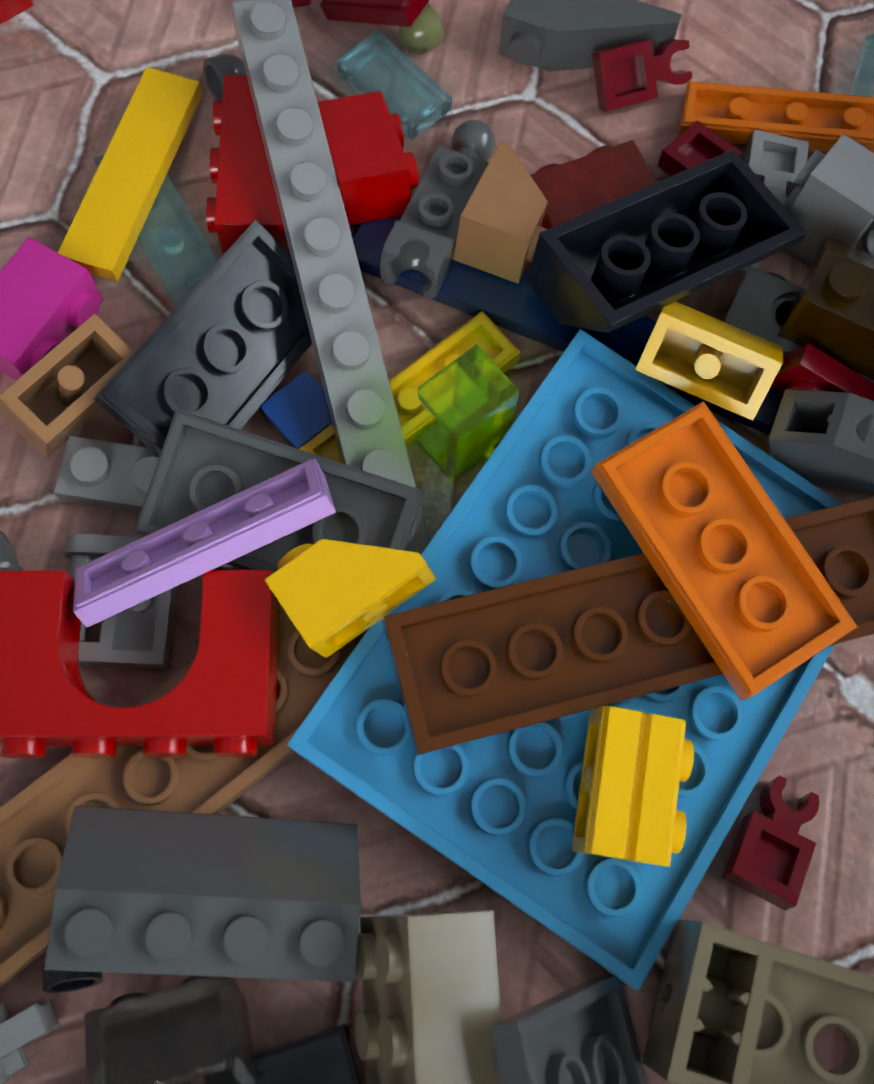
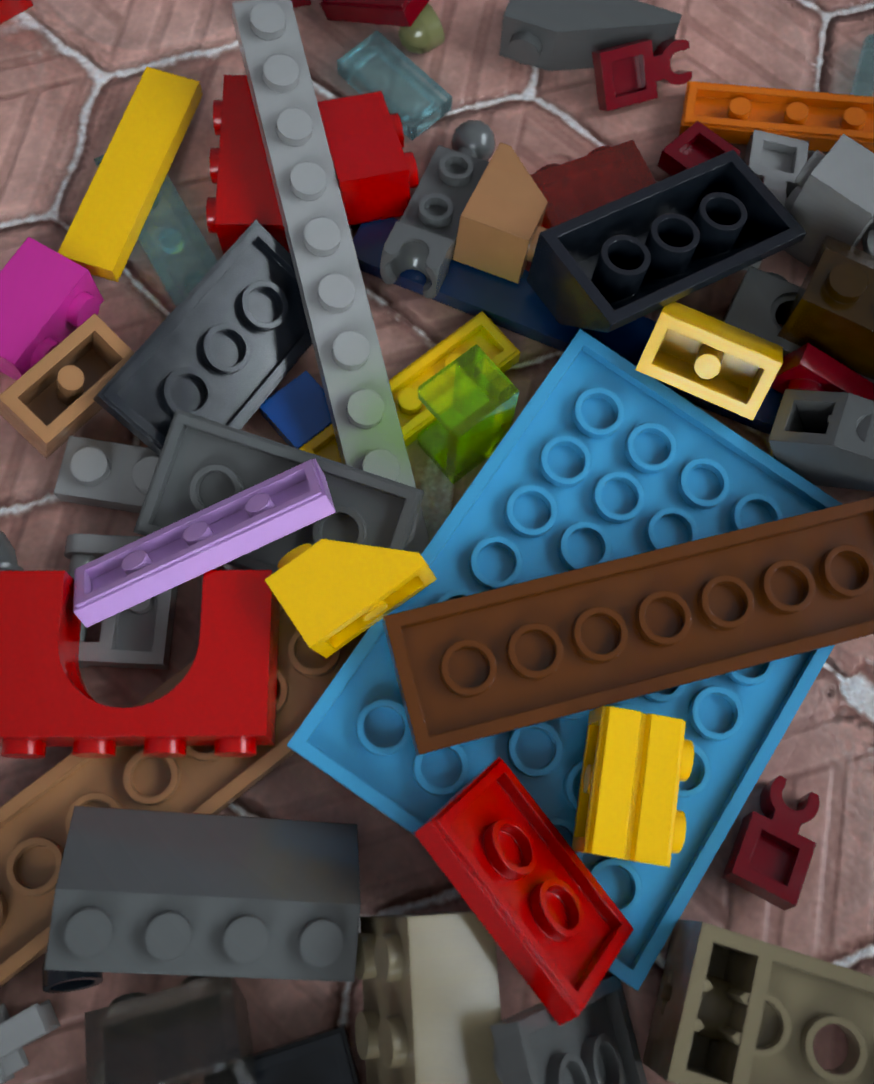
dark grey hinge [203,54,246,100] -> none
orange tile [590,401,858,700] -> none
none -> red tile [414,757,634,1026]

